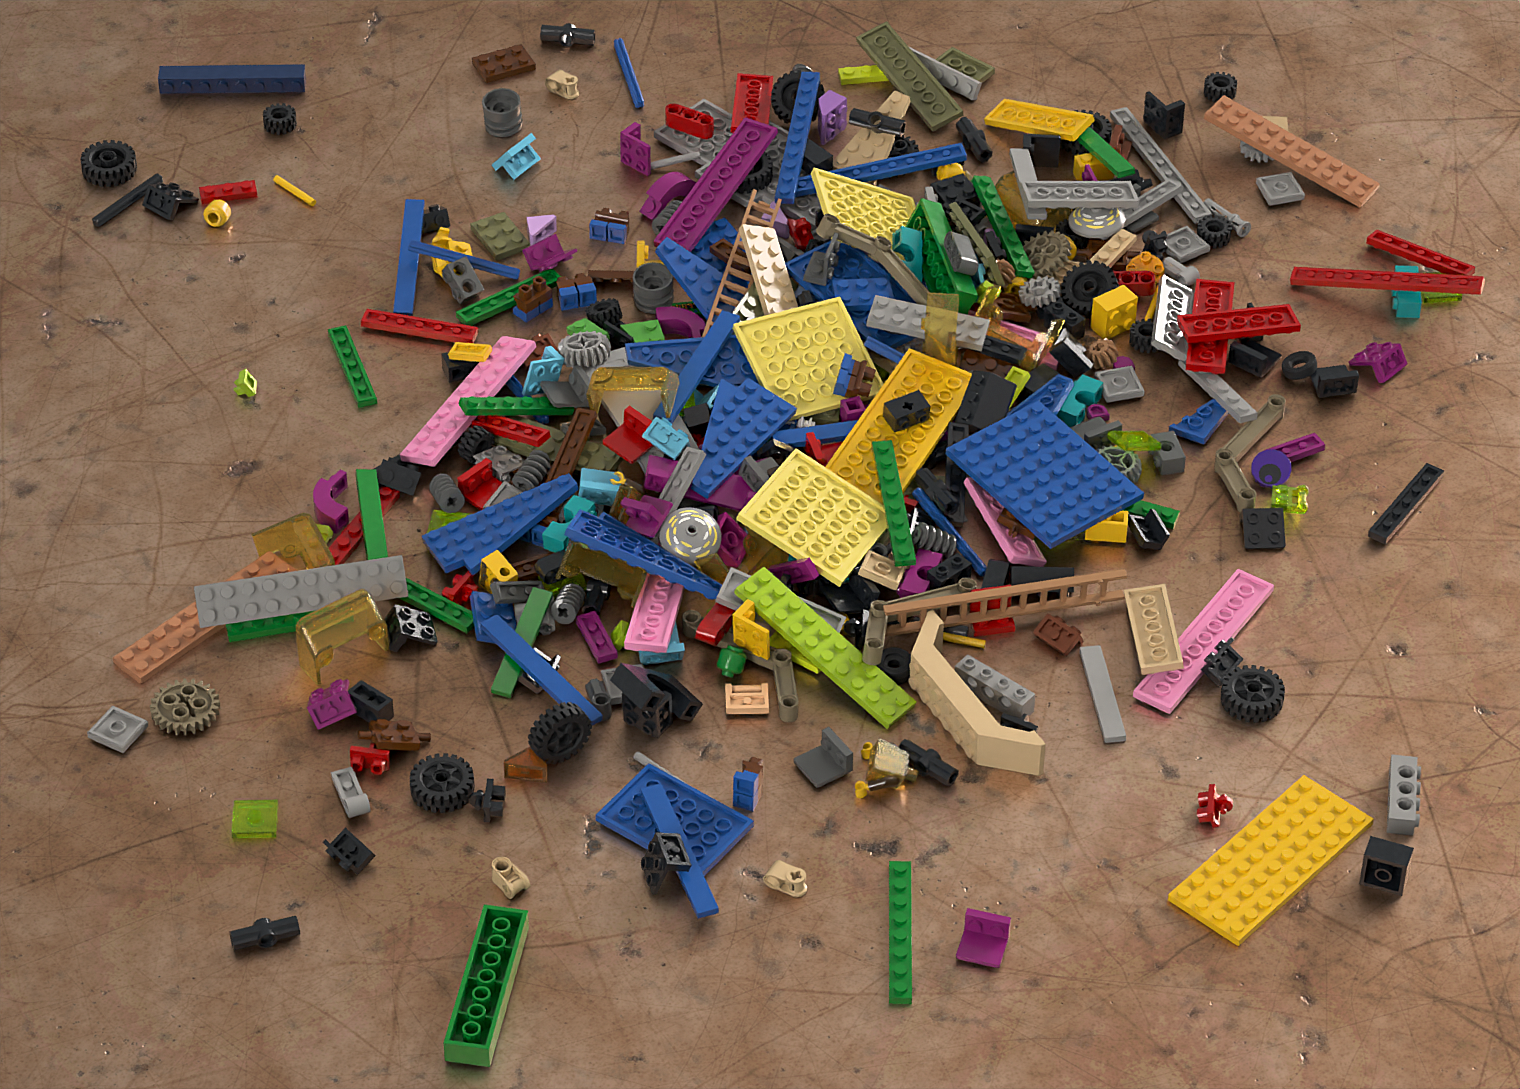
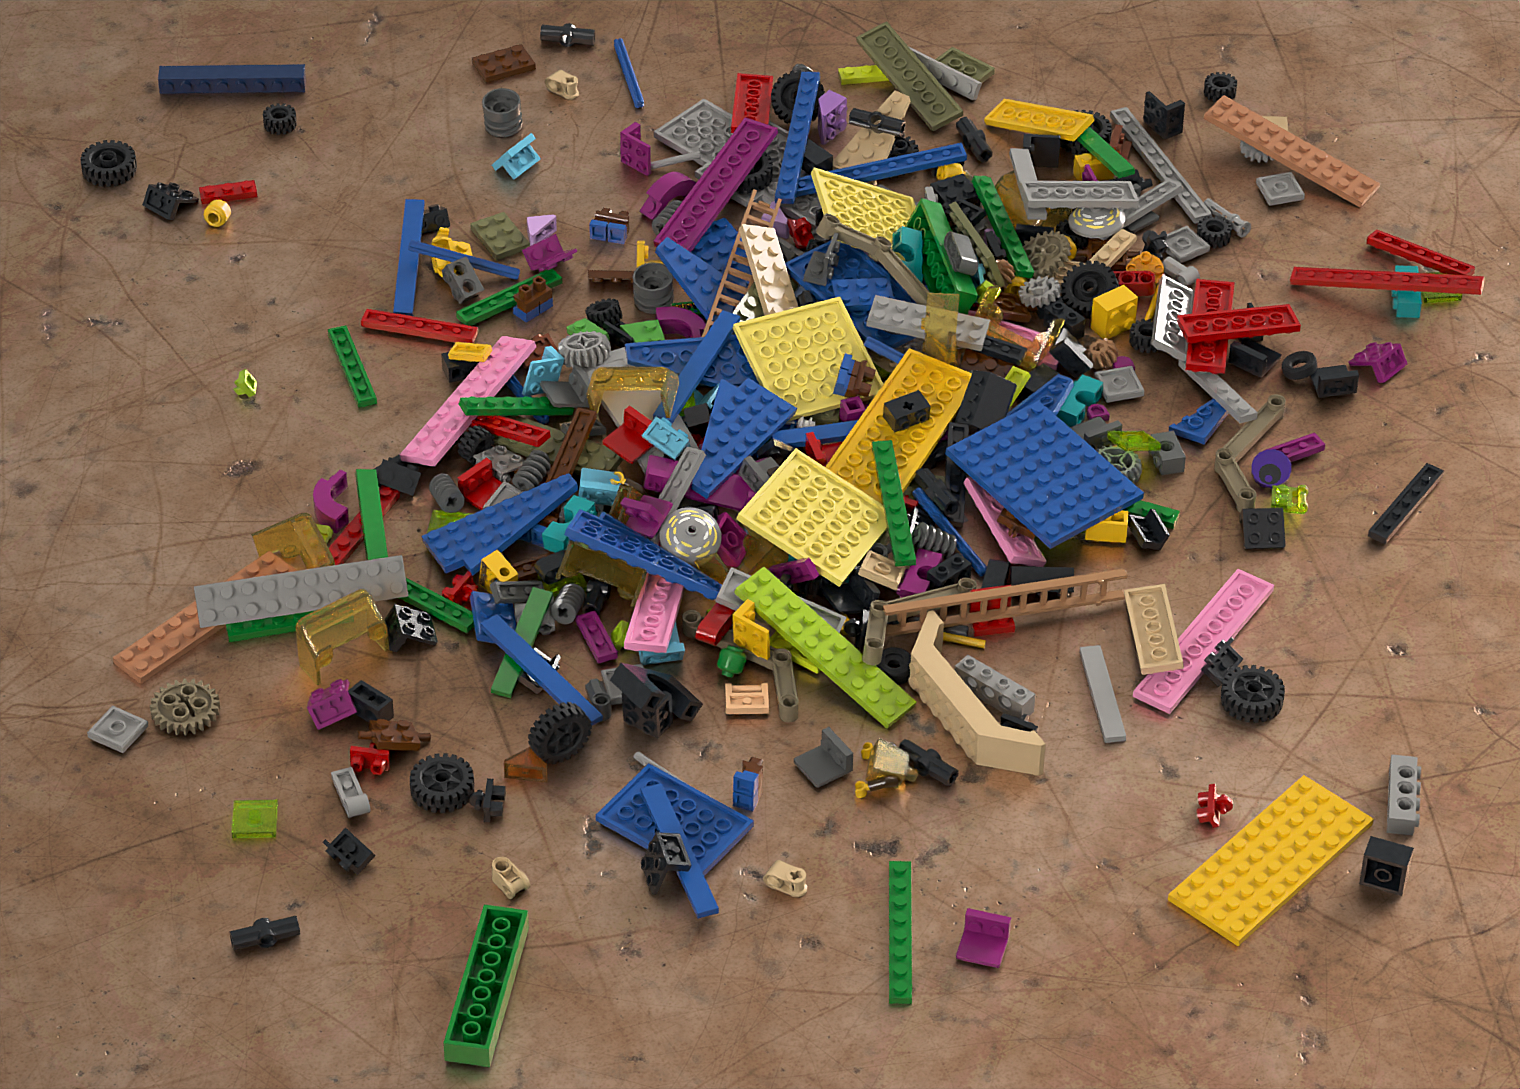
black axle [92,173,163,227] -> none
yellow bar [273,175,316,206] -> none
blue hips [556,273,597,311] -> none
red beam [665,103,714,139] -> none
reddish brown plate [710,238,751,275] -> none
copper bracket [1032,613,1084,656] -> none

